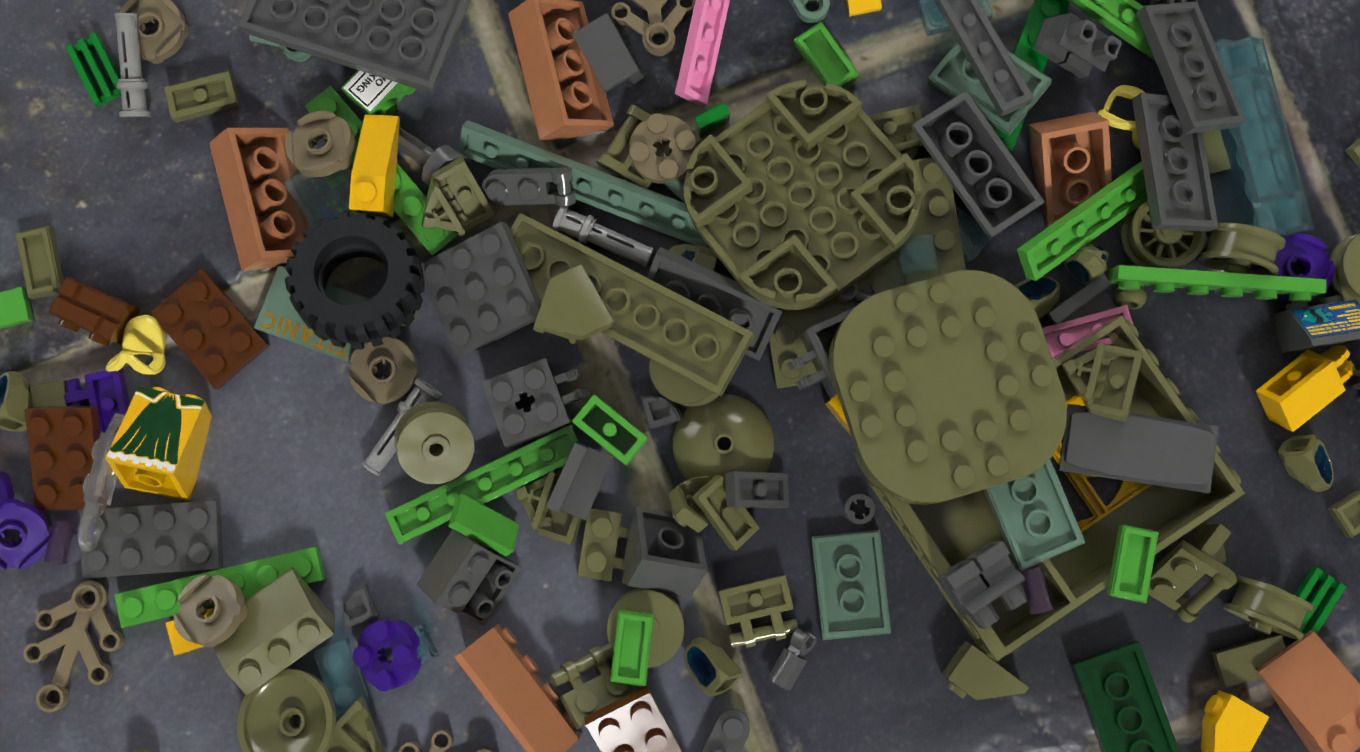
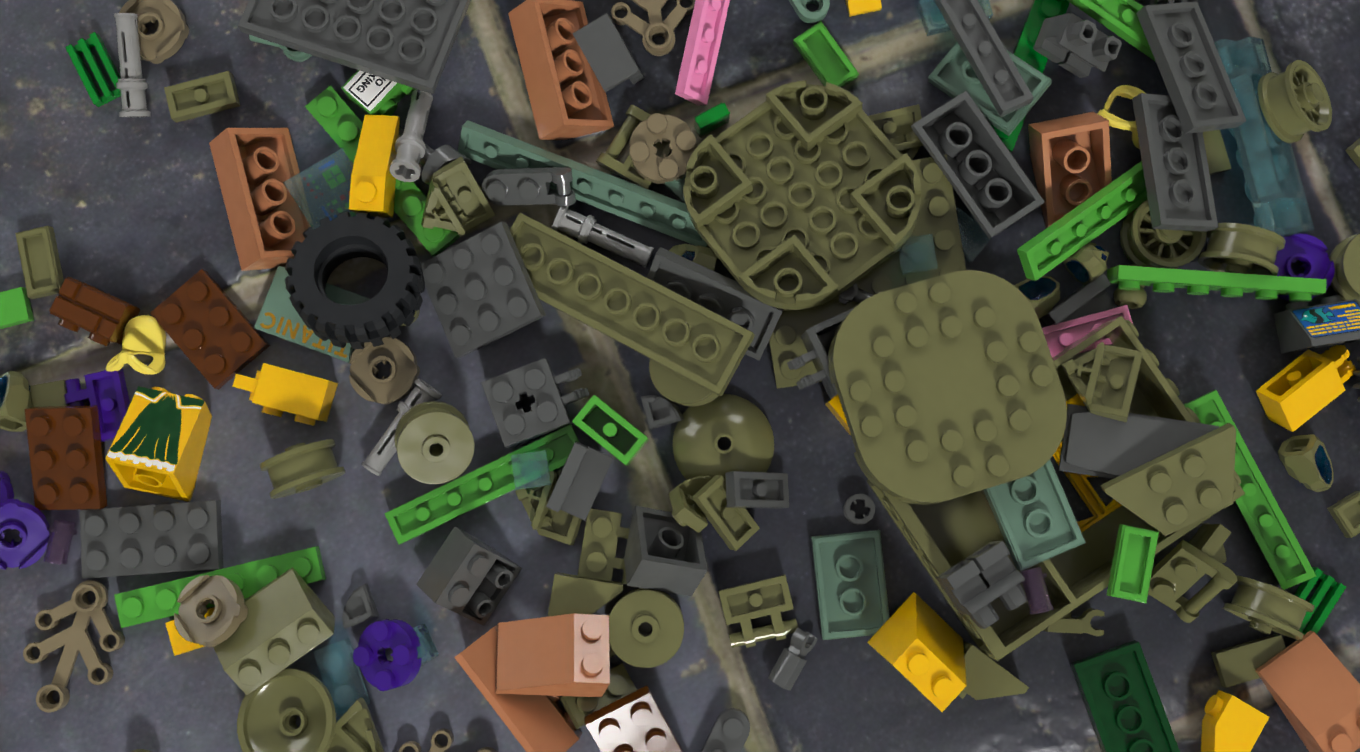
clear plate [78,413,124,552] -> none
dark tan plate [285,111,355,178] -> none
bright green tile [448,494,519,557] -> none
olive slope [533,264,614,344] -> none
bright green tile [610,609,655,686] -> none
olive rock [684,637,743,697] -> none
none -> yellow hinge [232,363,338,426]
none -> olive wheel [259,439,346,499]
none -> light grey pin [389,89,433,182]
none -> nougat slope [496,613,610,698]
none -> clear light blue plate [511,450,551,490]
none -> olive slope [548,572,625,616]
none -> yellow slope [867,592,967,712]
none -> olive plate [1043,608,1105,636]
none -> olive wing [1100,423,1236,536]
none -> bright green plate [1184,390,1316,590]
none -> olive wheel [1258,60,1332,143]

